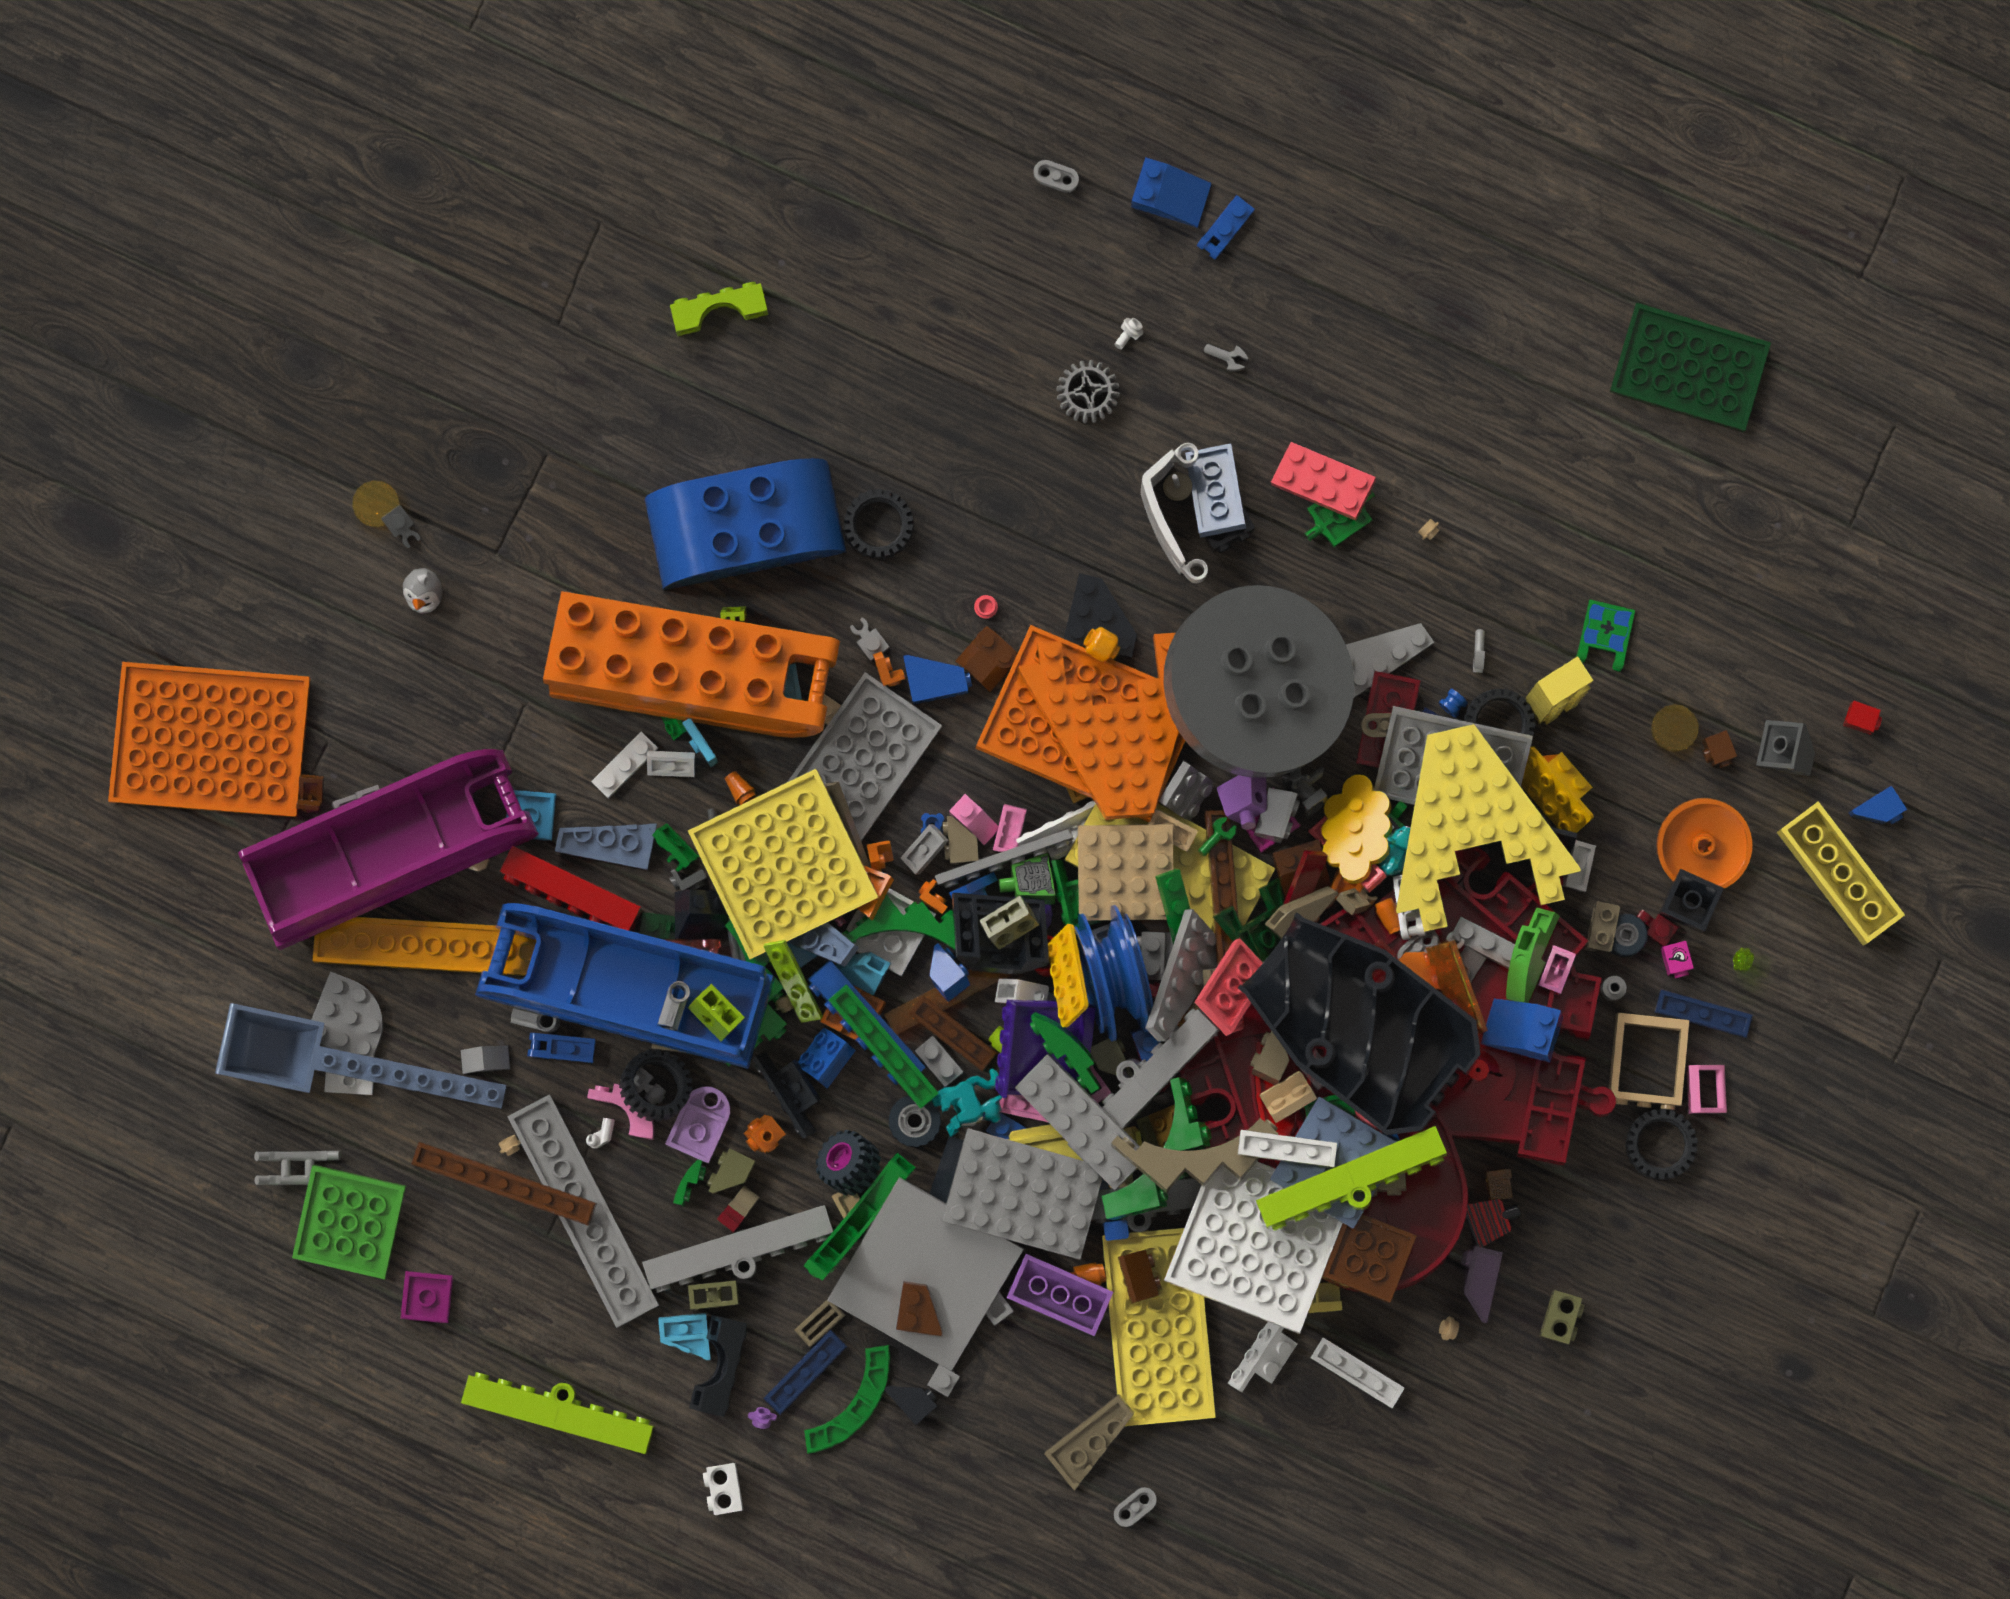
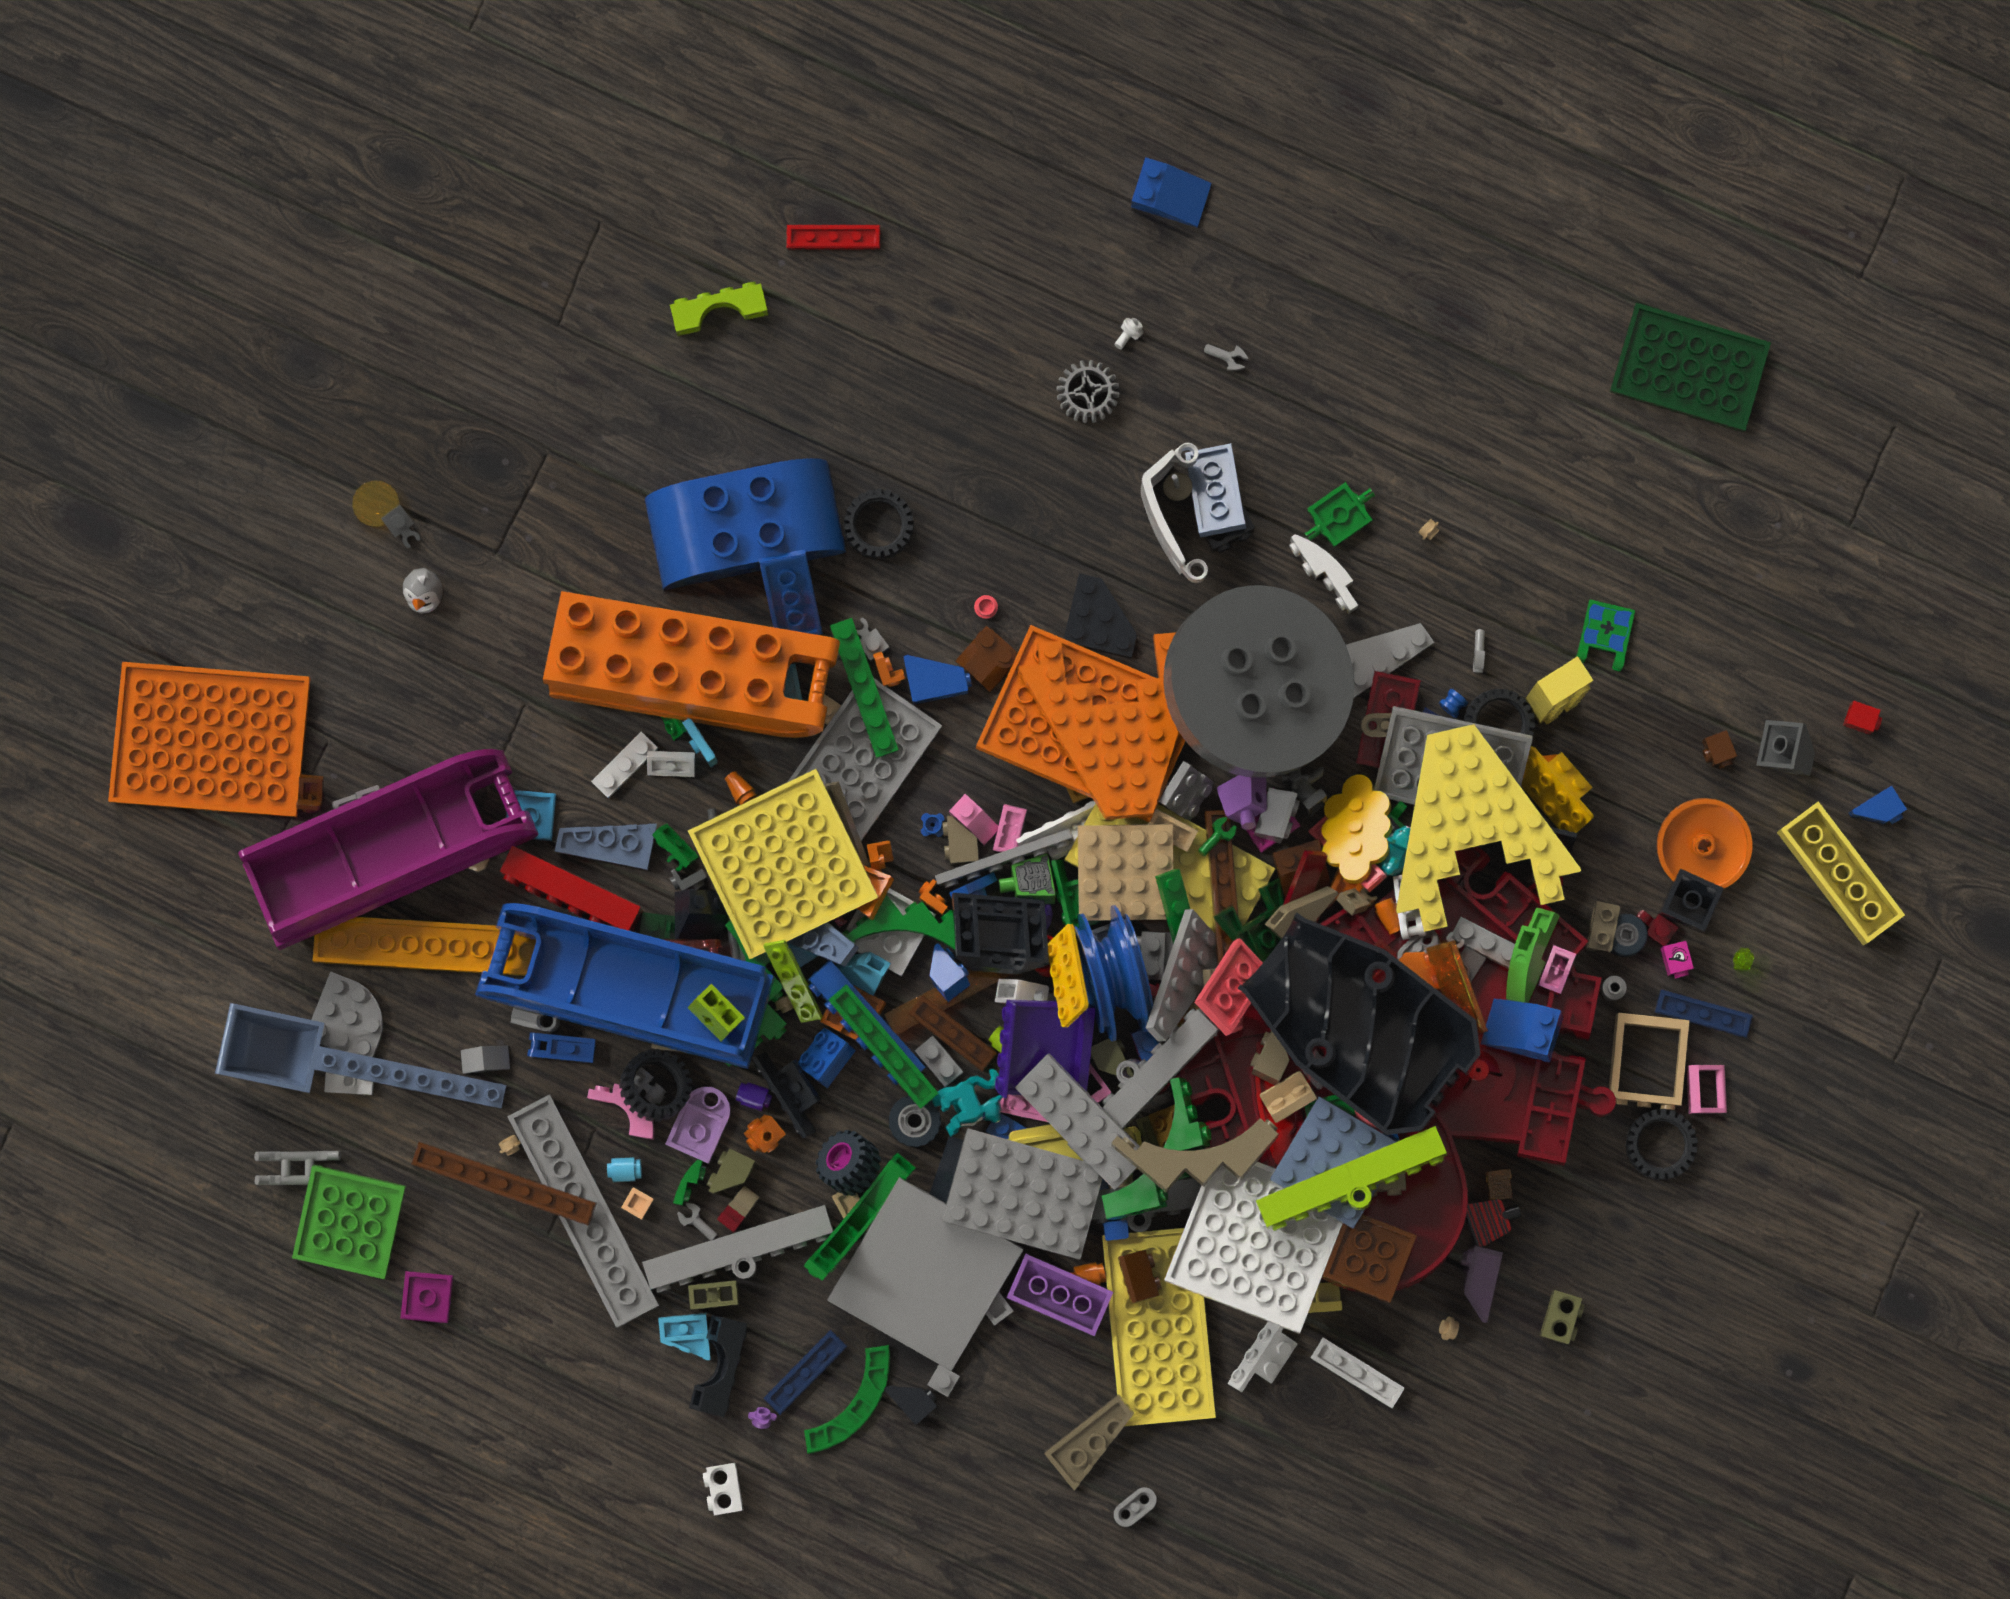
lime hinge [461,1372,655,1454] -> none
white arm [586,1118,615,1148] -> none
light grey piece [657,981,690,1031] -> none
lime tile [721,606,747,621] -> none
dark tan tile [794,1300,846,1348] -> none
reddish brown wing [896,1281,942,1336] -> none
light grey plate [901,824,949,875] -> none
olive brick [980,896,1039,950] -> none
green slope [1030,1012,1099,1093] -> none
light grey plate [1034,160,1079,193] -> none
light orange head [1084,627,1120,662] -> none
blue plate [1197,195,1255,260] -> none
white plate [1237,1130,1337,1168] -> none
coral plate [1271,442,1376,521] -> none
white plate [1562,840,1596,892] -> none
clear yellow tile [1651,704,1699,752] -> none
none -> medium azure brick [607,1157,642,1182]
none -> light nougat plate [621,1187,654,1220]
none -> light grey bar [677,1203,718,1241]
none -> dark purple brick [736,1082,773,1111]
none -> blue tile [759,549,823,635]
none -> red tile [787,225,880,249]
none -> green plate [830,618,899,759]
none -> white slope [1289,535,1358,614]

